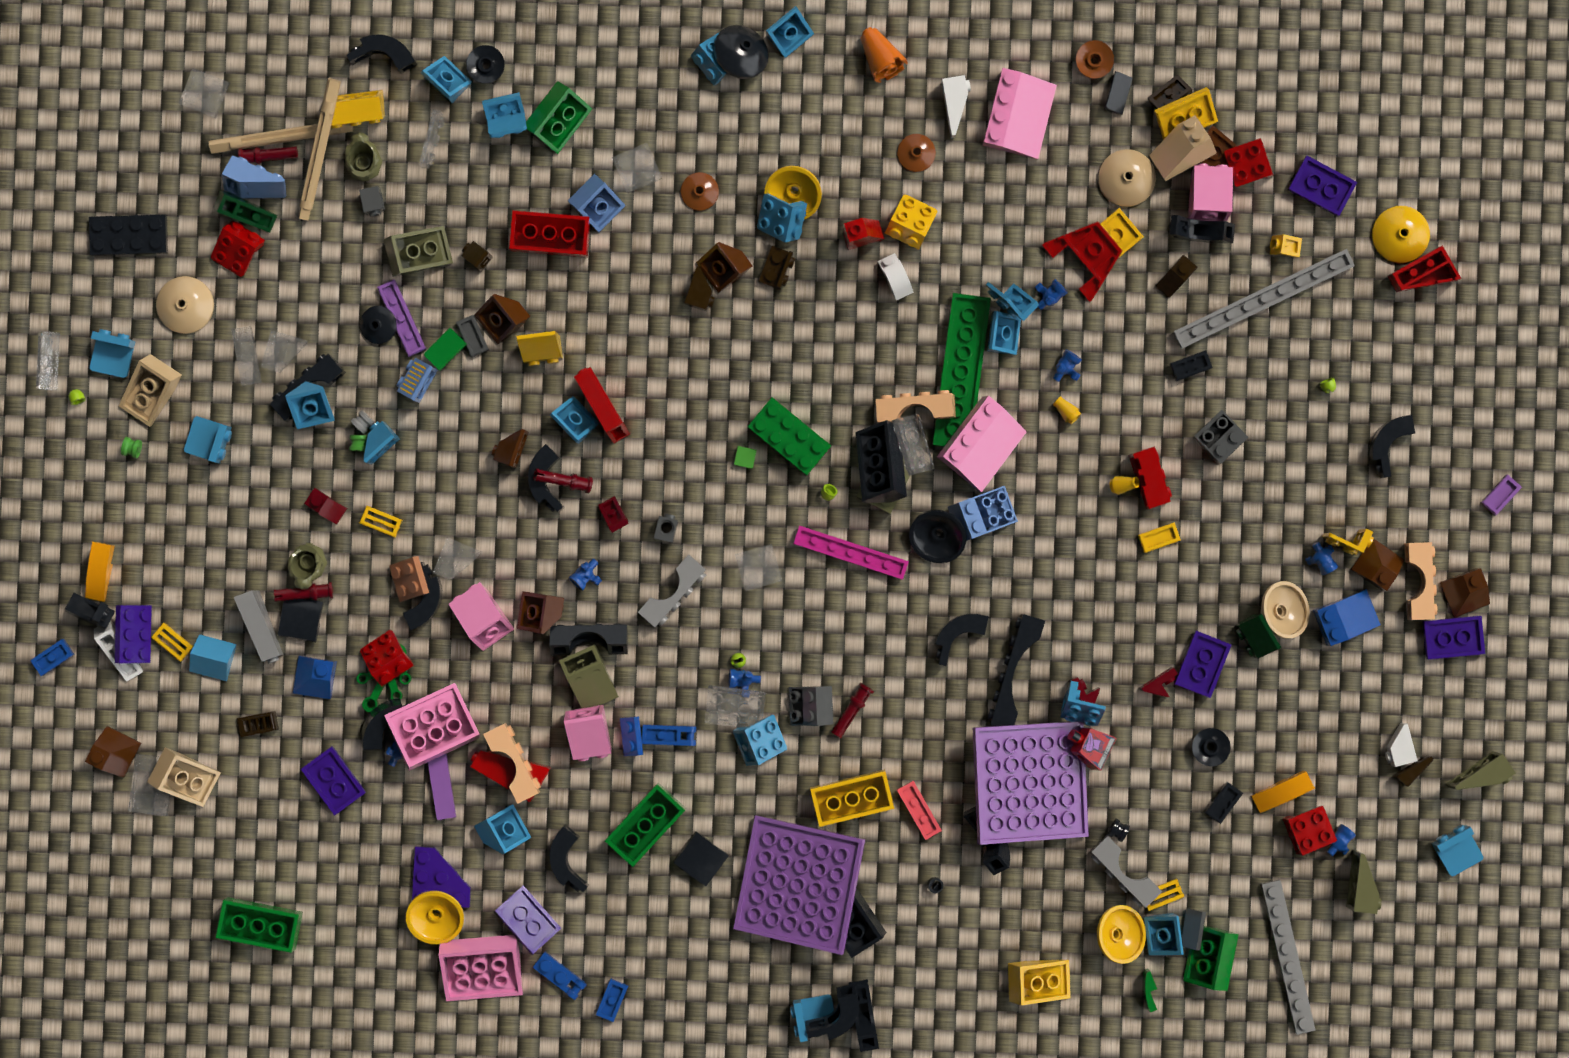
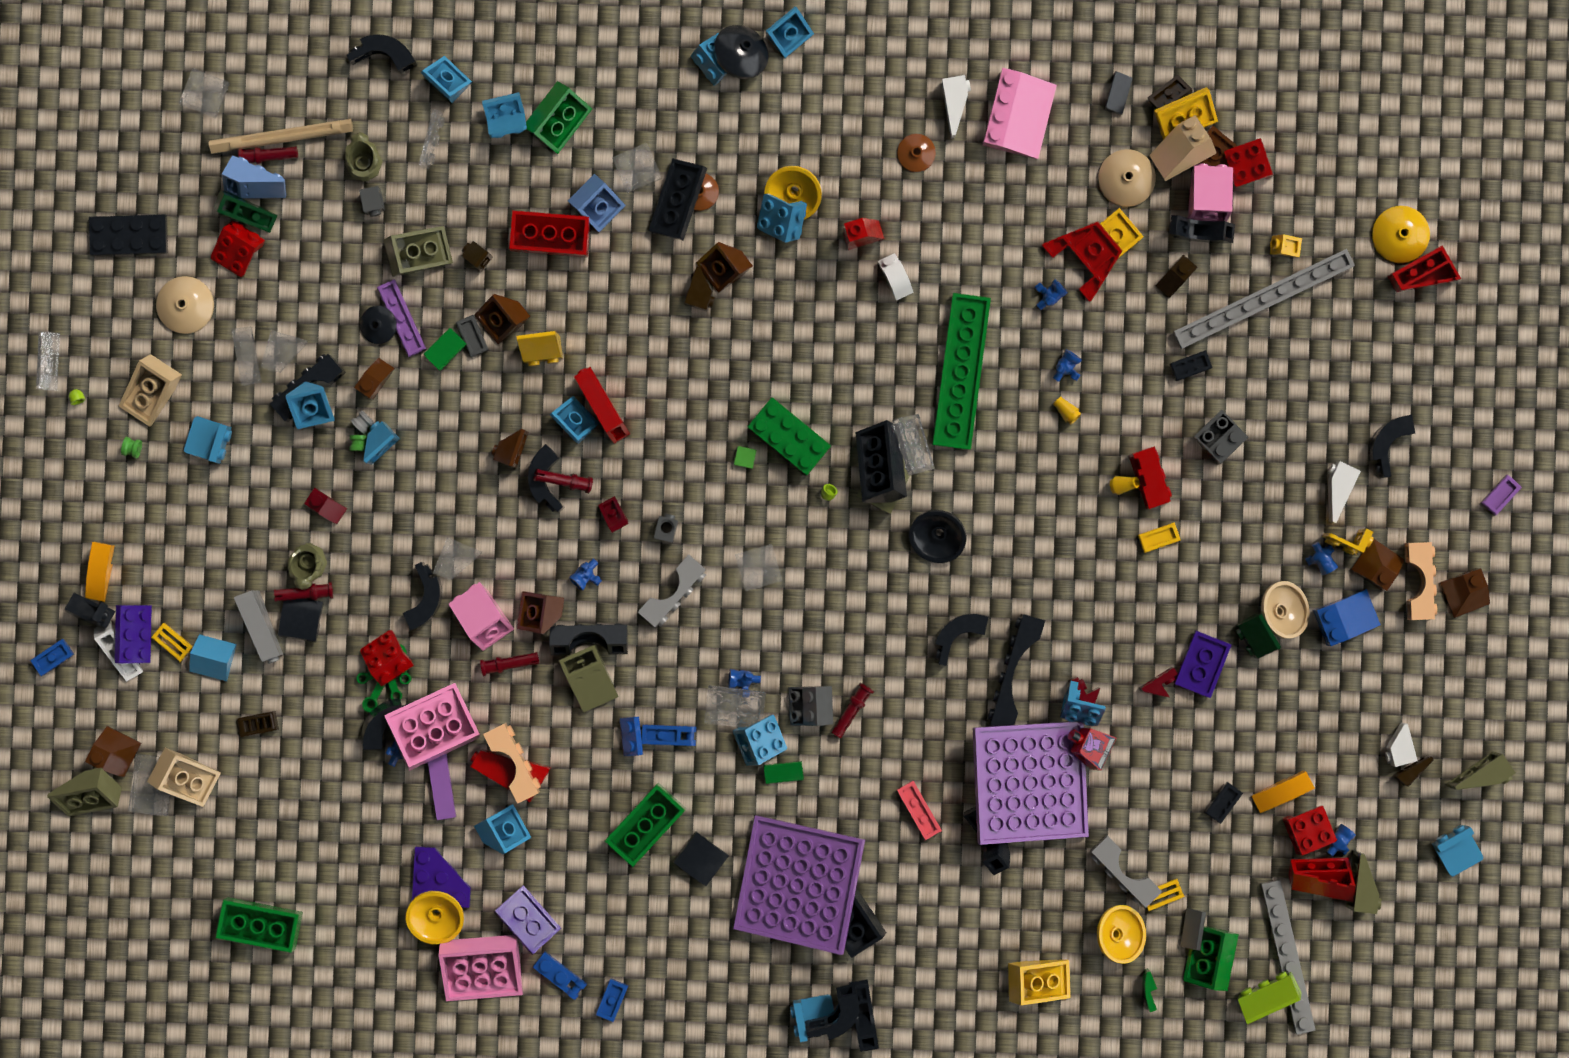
dark azure bracket [90,329,136,378] -> none
blue slope [293,655,337,699] -> none
tan piece [298,78,341,221] -> none
dark purple plate [301,746,367,816] -> none
yellow slope [331,90,385,129] -> none
yellow tile [360,506,403,538] -> none
nougat plate [389,556,429,602] -> none
medium blue slope [397,358,438,403] -> none
black dish [466,45,505,84] -> none
black arch [550,824,589,892] -> none
bright pink slope [564,705,612,761] -> none
lime hinge [731,653,746,668] -> none
dark brown bracket [759,246,796,290] -> none
dark pink plate [793,525,909,580] -> none
yellow brick [810,769,894,827] -> none
orange cone [860,27,908,83] -> none
light nougat arch [876,390,956,423] -> none
yellow bracket [885,195,937,250] -> none
black hinge [927,877,943,894] -> none
bright pink slope [937,396,1026,492] -> none
medium blue slope [948,486,1018,540] -> none
dark azure bracket [986,282,1039,321] -> none
dark azure slope [987,311,1021,355] -> none
dark orange dish [1076,40,1114,79] -> none
black wheel [1108,819,1130,842] -> none
dark azure slope [1144,913,1184,955] -> none
black dish [1192,728,1231,767] -> none
dark purple plate [1288,155,1357,217] -> none
lime hinge [1319,378,1336,393] -> none
dark purple plate [1422,616,1486,660] -> none
none -> olive slope [47,768,122,816]
none -> reddish brown slope [354,358,395,400]
none -> dark red pin [480,652,540,677]
none -> black plate [649,158,707,241]
none -> green slope [764,761,804,784]
none -> lime slope [1238,971,1302,1024]
none -> red wedge [1289,858,1355,902]
none -> white slope [1328,461,1361,524]

